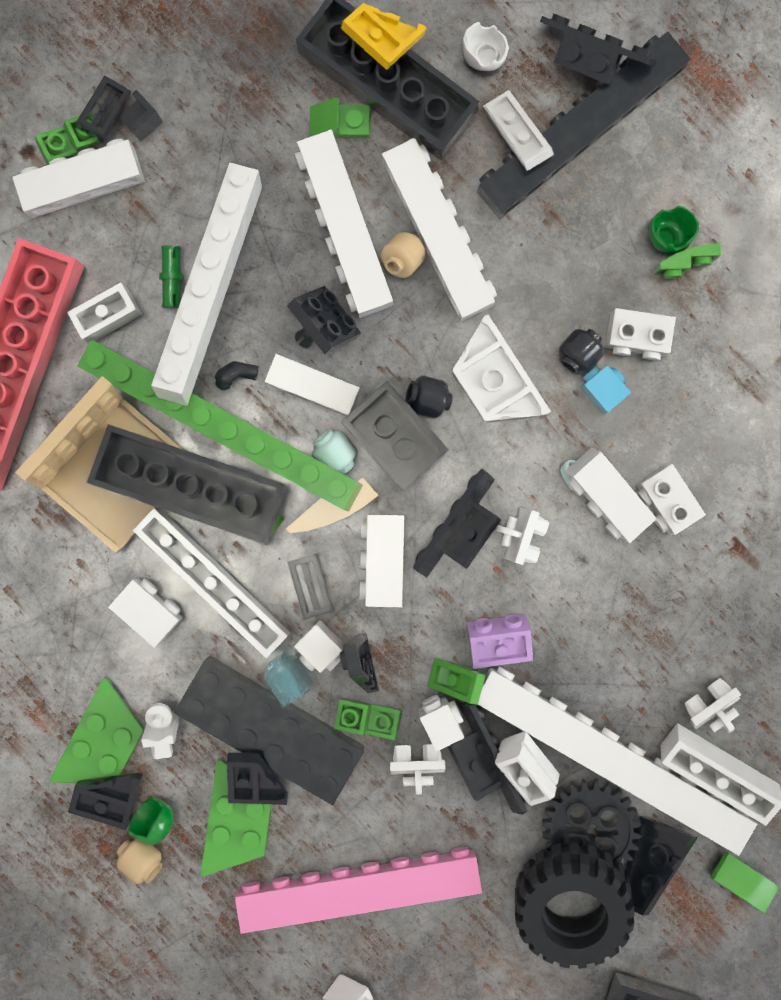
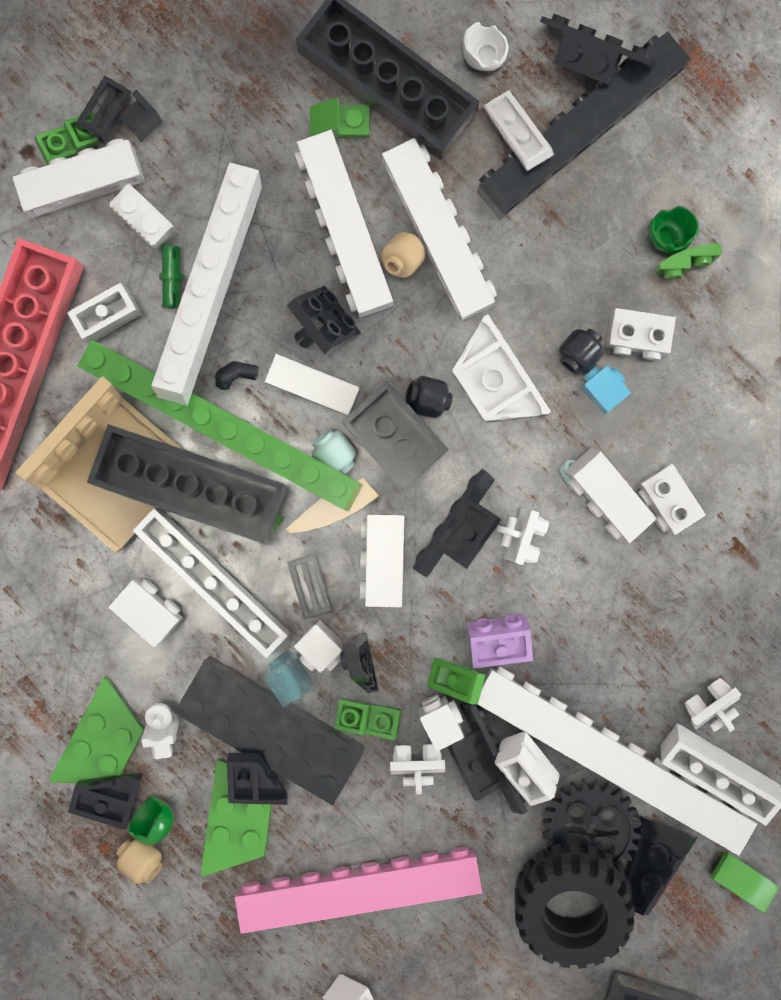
yellow wing [341,3,427,70] -> none
none -> white brick [110,184,178,252]

